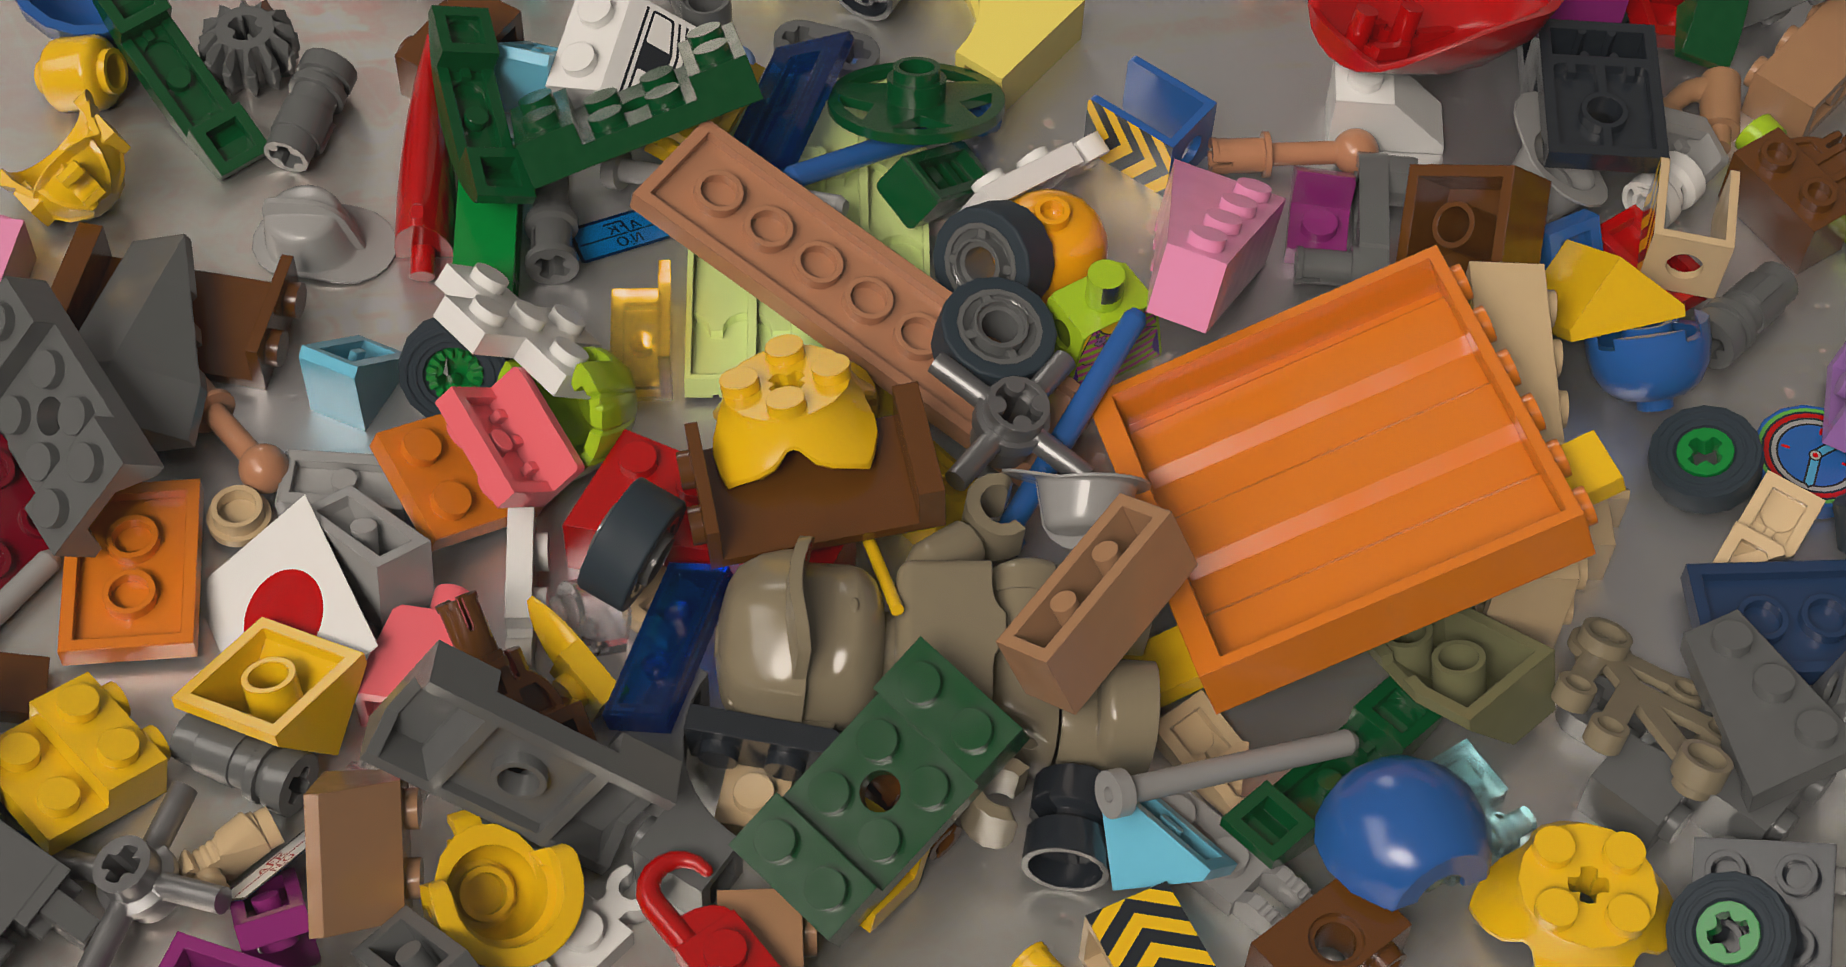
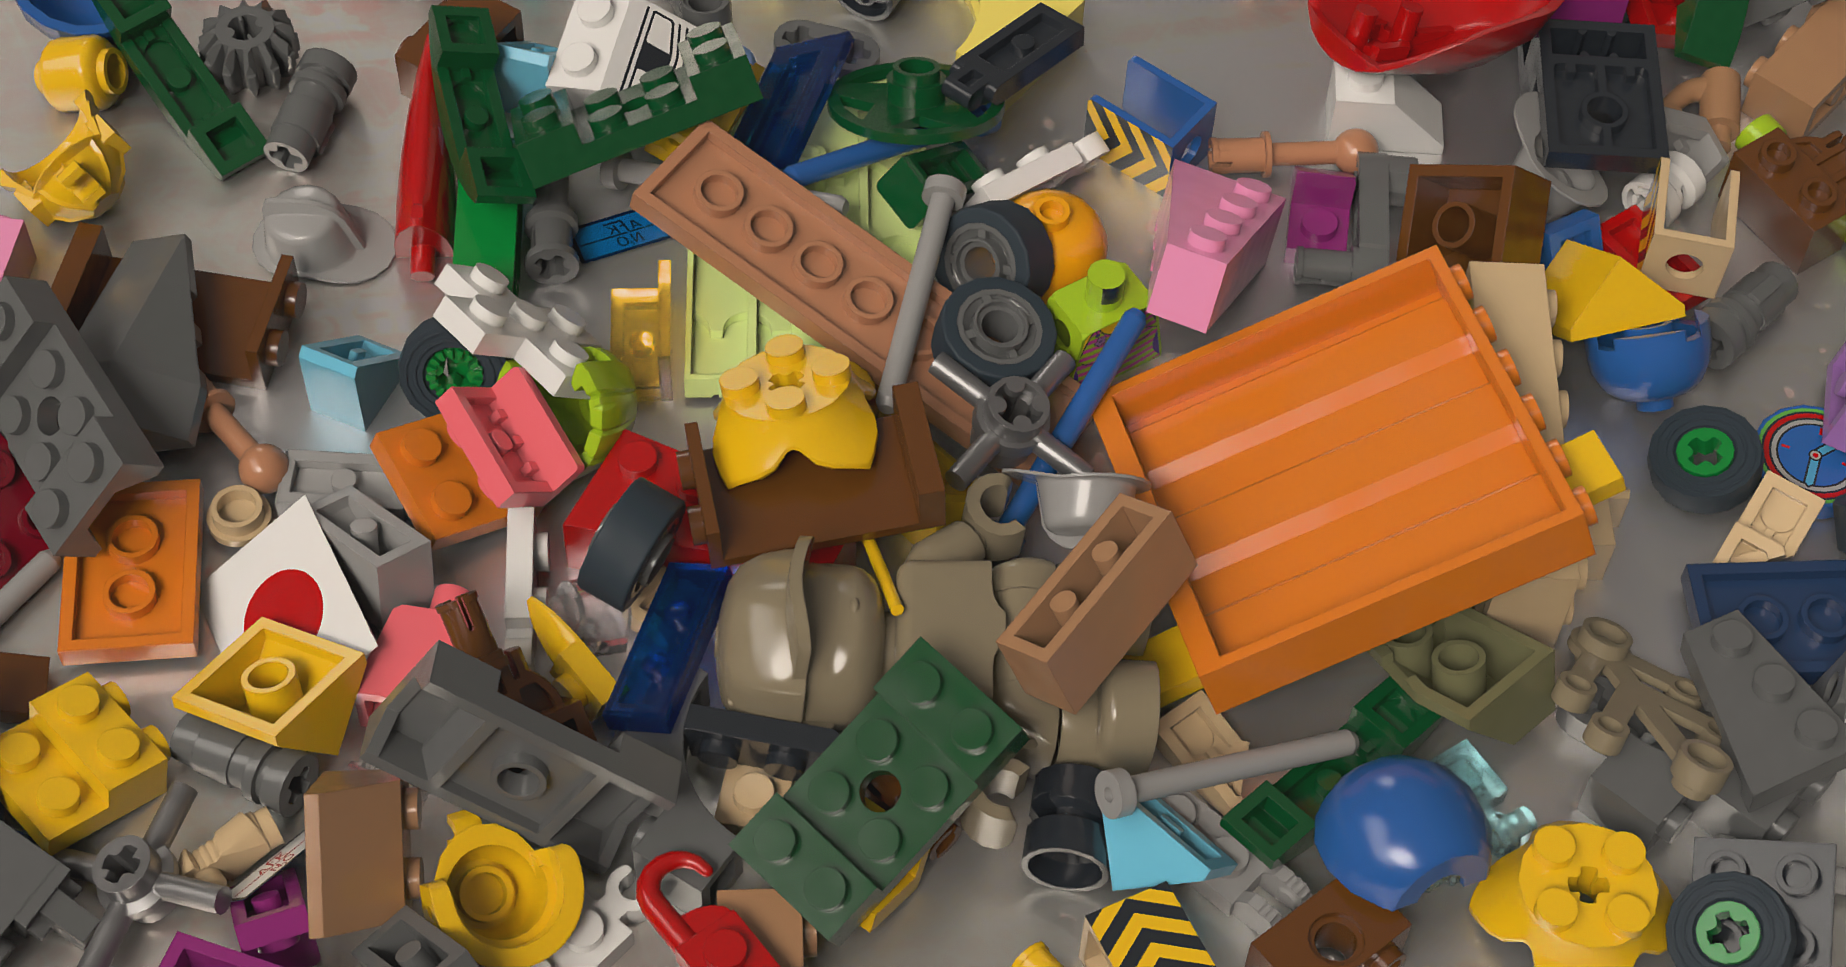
none -> light grey bar [875,174,967,414]
none -> black hinge [941,2,1084,111]

